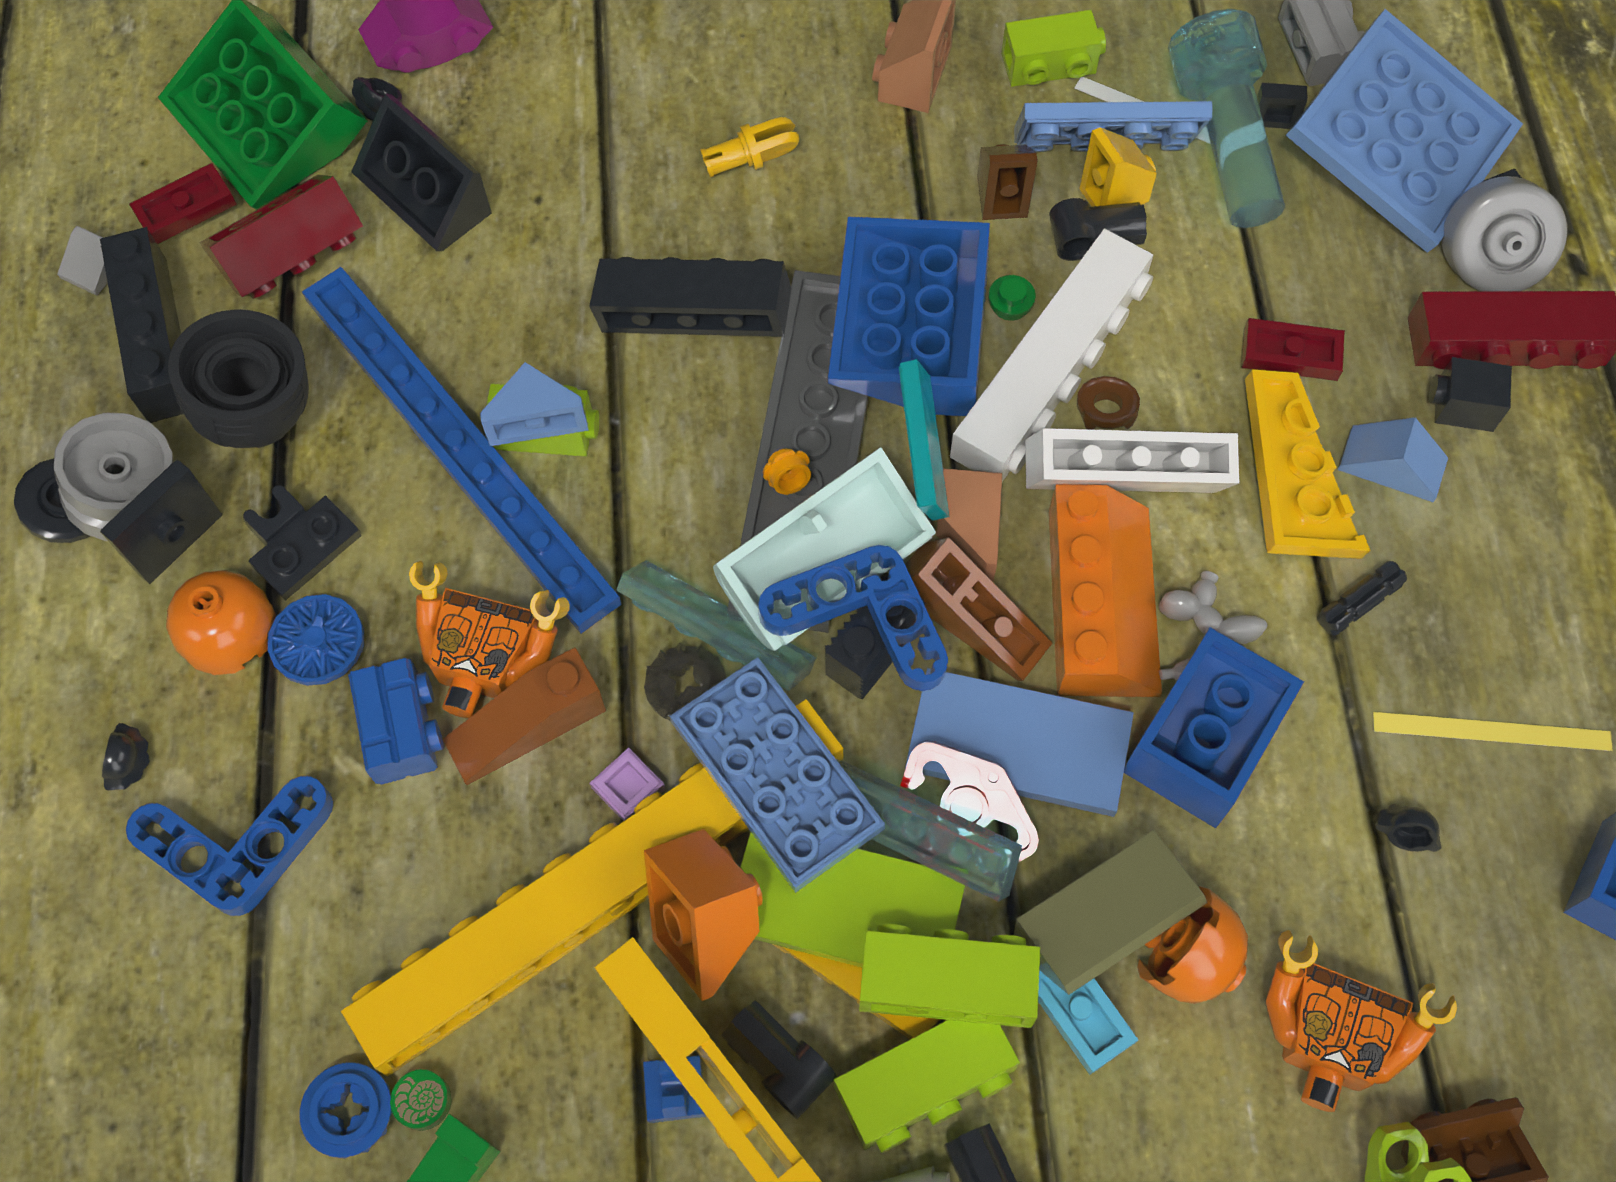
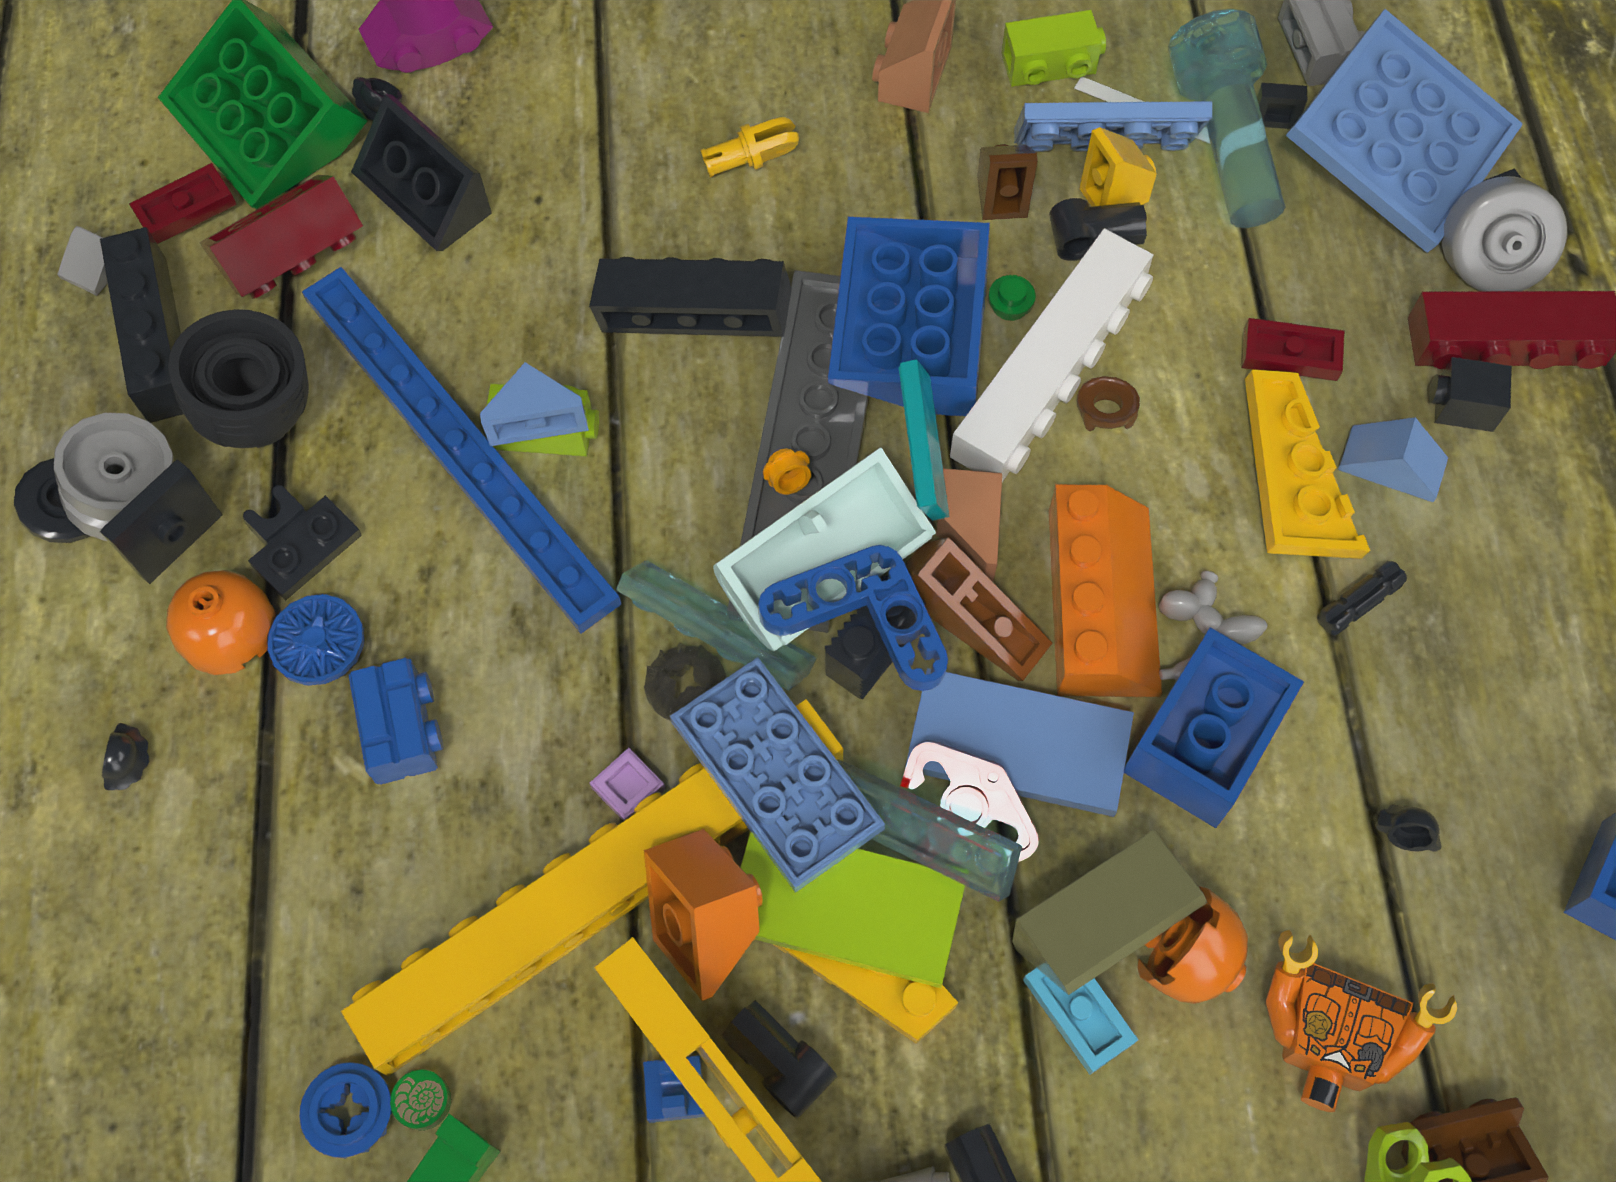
blue beam [126,776,333,916] -> none
torso [409,560,570,718] -> none
dark orange slope [443,647,606,785] -> none
lime brick [834,1020,1020,1153] -> none
lime brick [859,924,1040,1028] -> none
white brick [1025,428,1239,493] -> none
light yellow sticker [1373,712,1613,751] -> none

